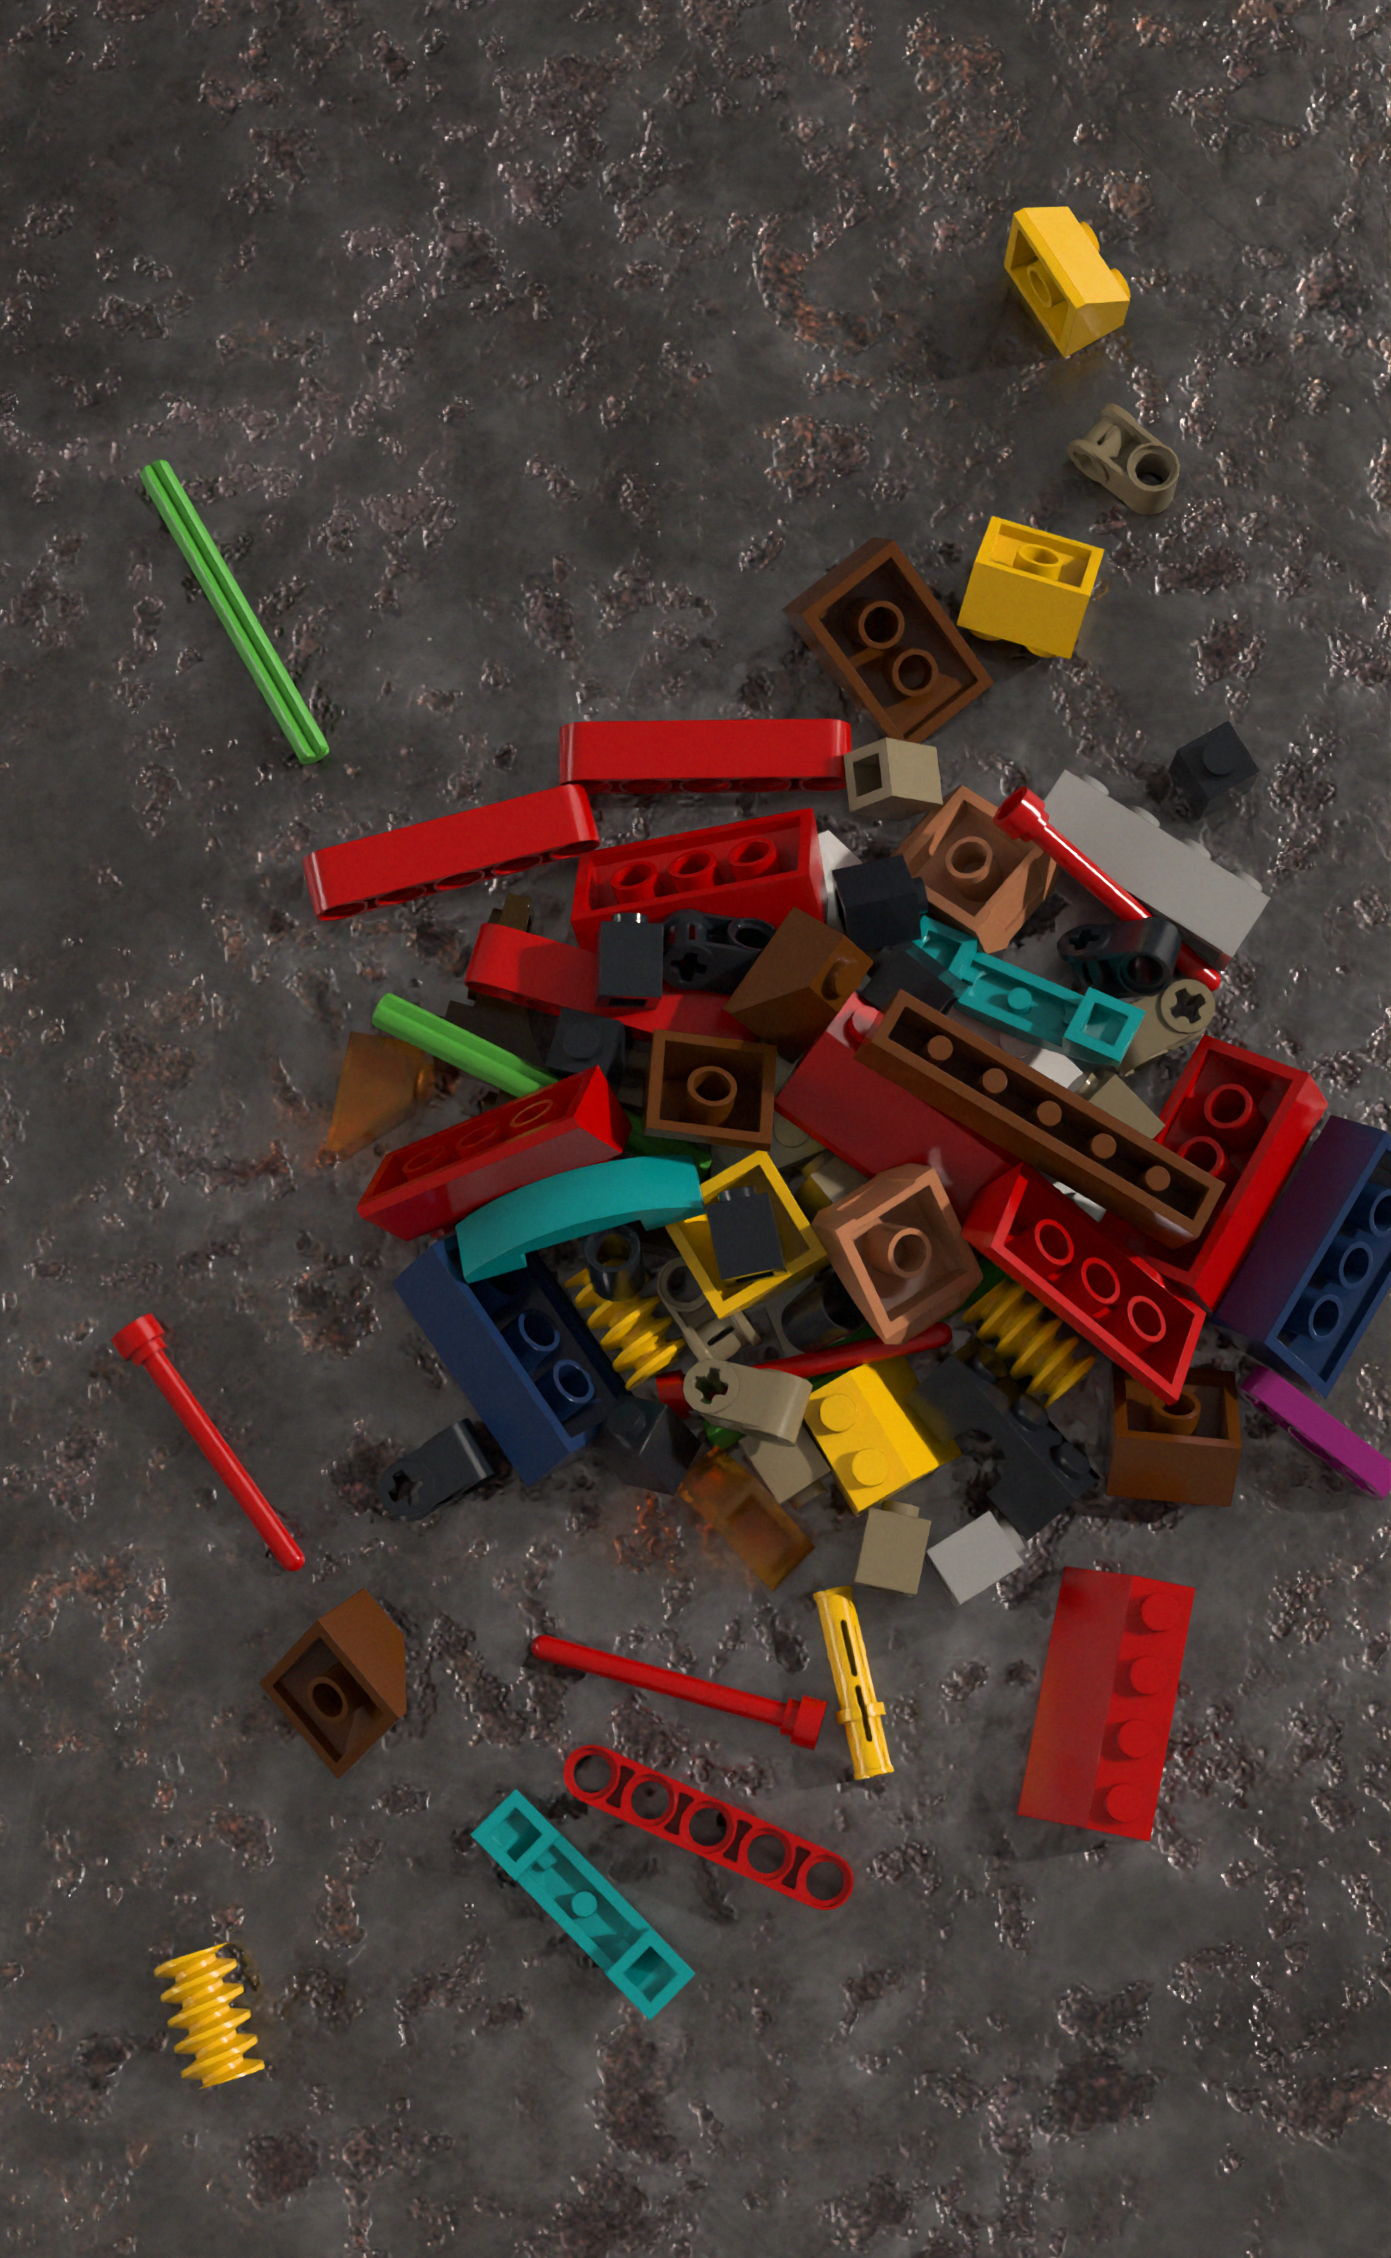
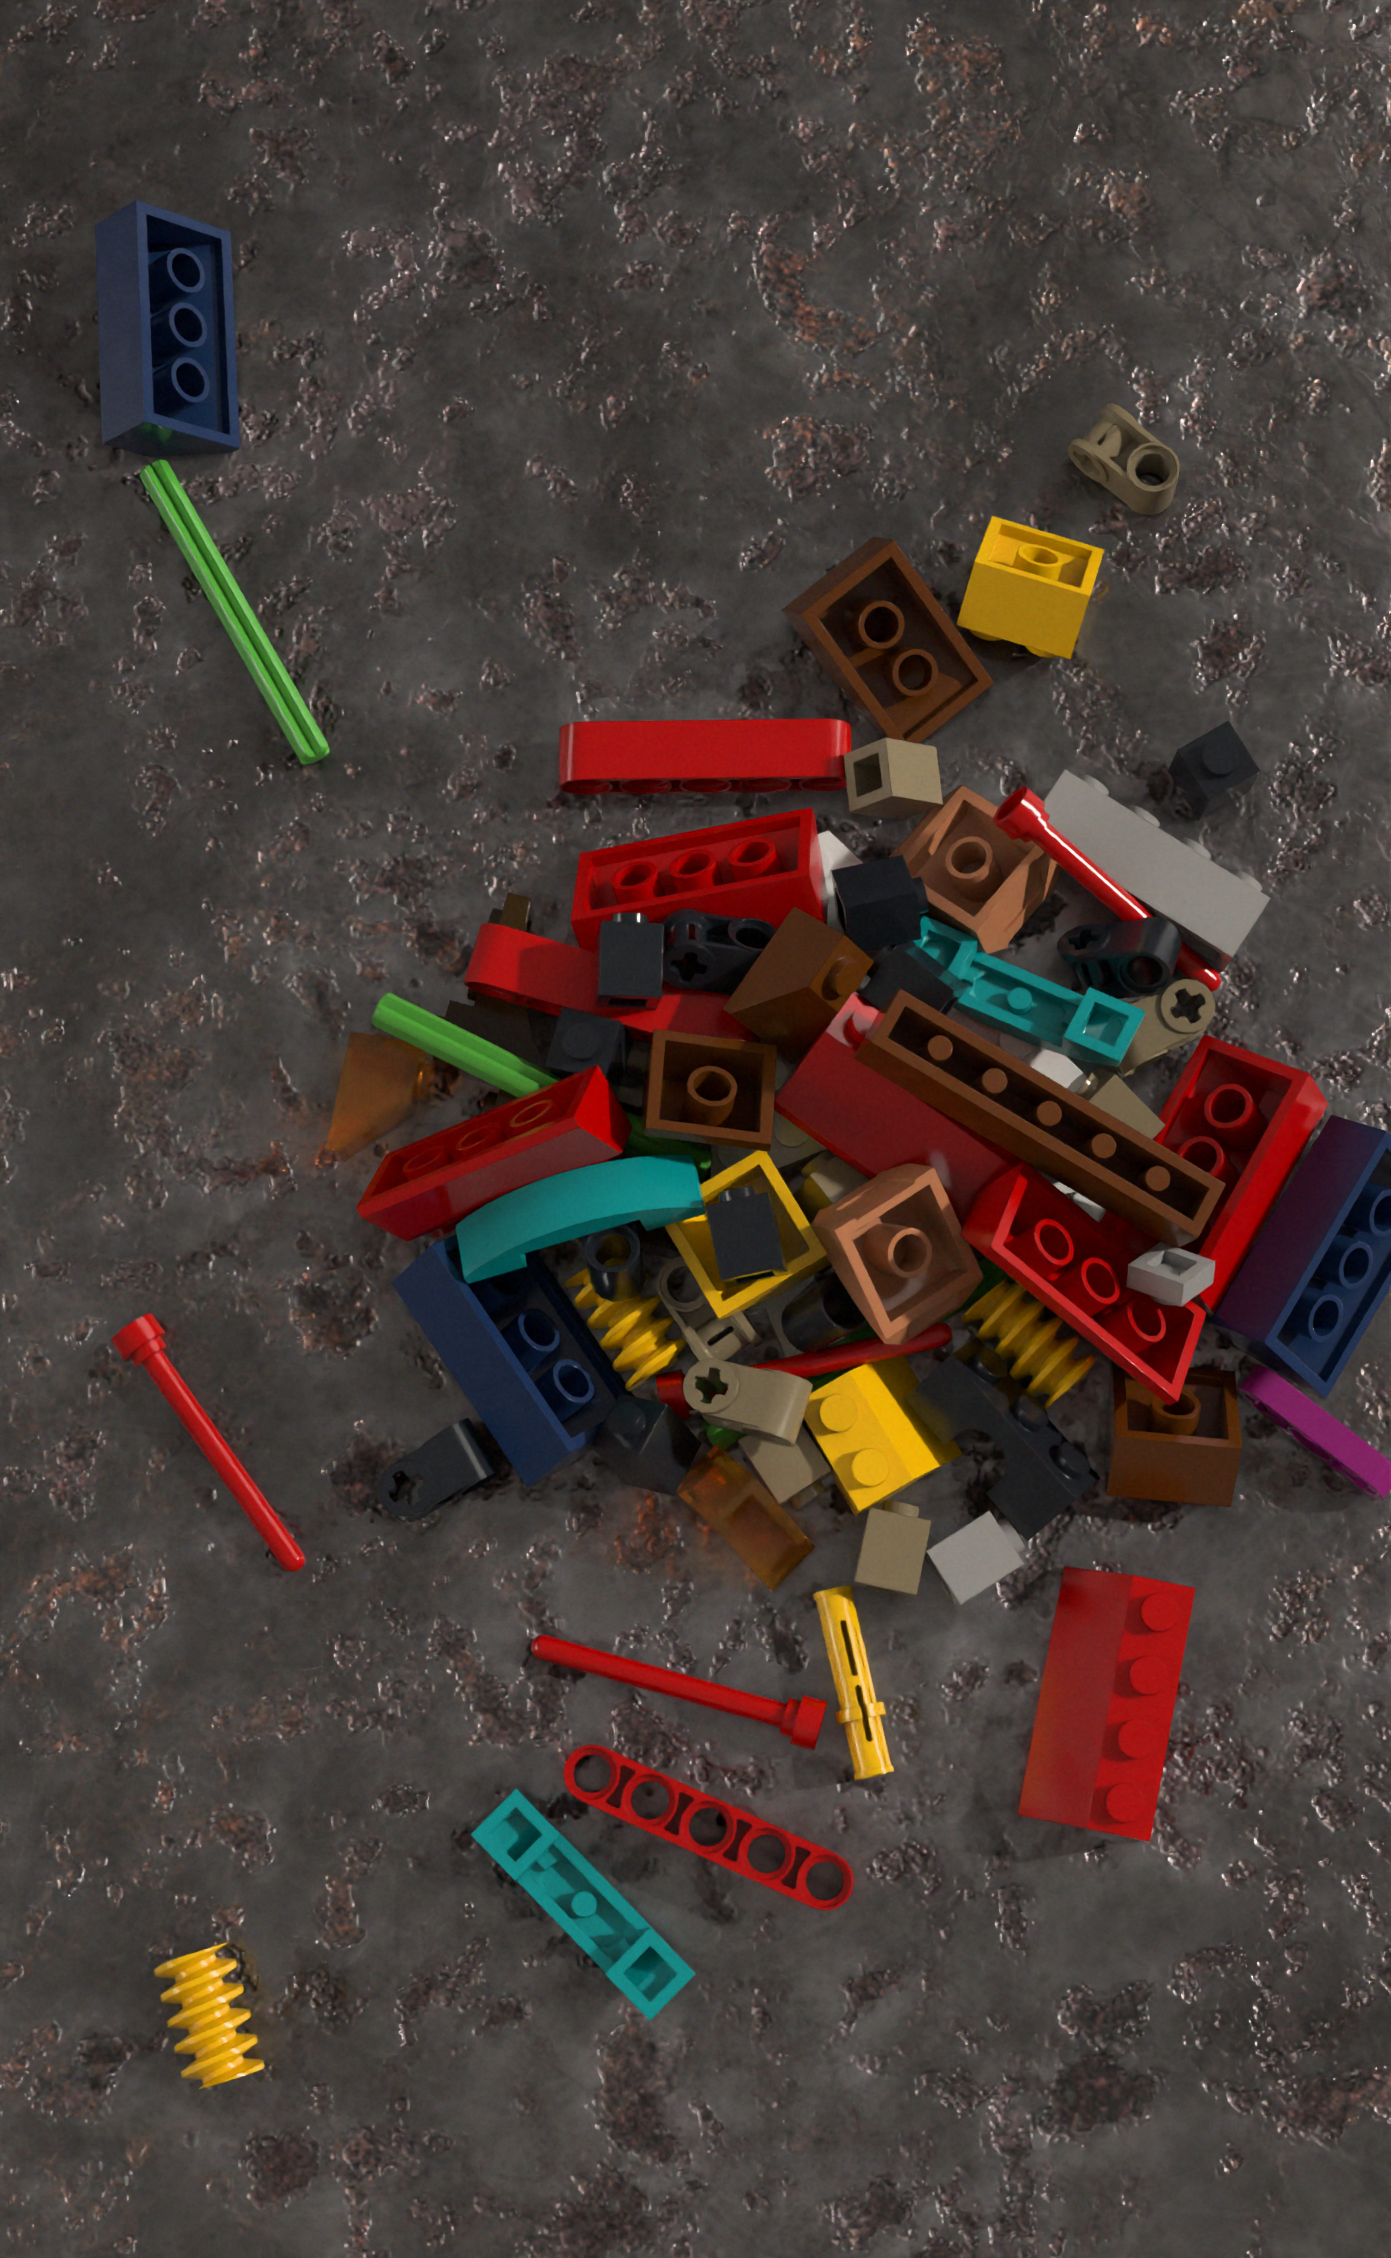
reddish brown slope [259,1588,407,1779] -> none
red beam [301,784,601,922] -> none
yellow slope [1004,206,1131,358] -> none
none -> dark blue slope [95,200,240,458]
none -> light grey plate [1126,1242,1215,1307]

